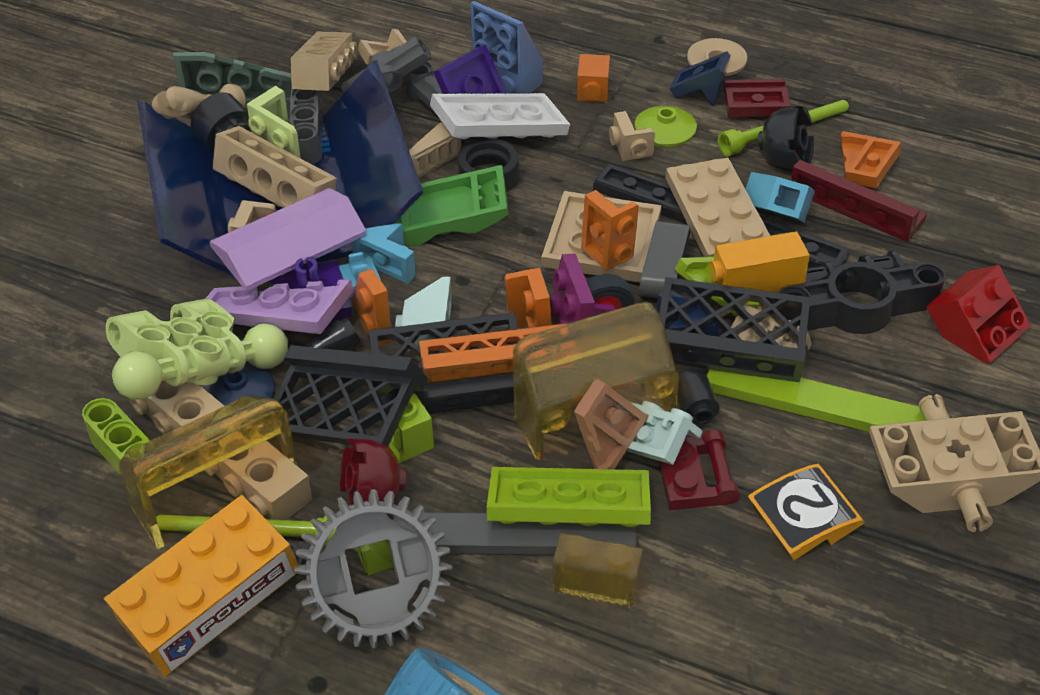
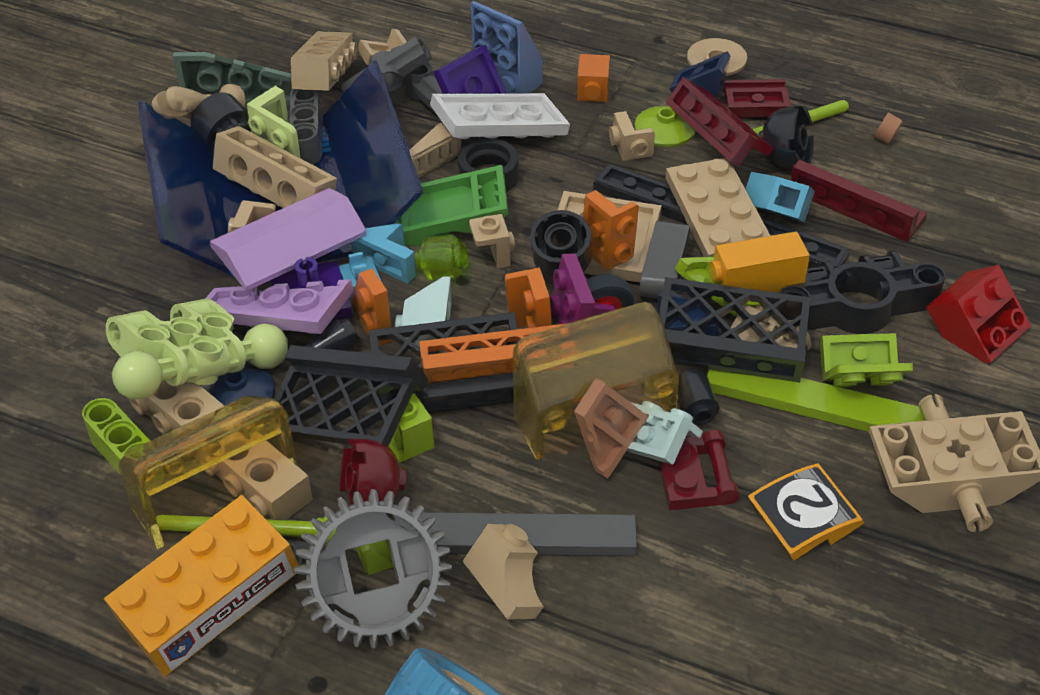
lime plate [487,467,651,527] -> none
clear yellow brick [553,533,643,608] -> none
orange wing [841,131,901,188] -> none
none -> clear neon green head [415,234,469,281]
none -> tan arch [463,524,544,620]
none -> tan bracket [469,214,515,269]
none -> black piece [530,210,592,279]
none -> dark red fence [666,77,774,166]
none -> lime bracket [820,333,913,387]
none -> nougat piece [873,112,903,145]

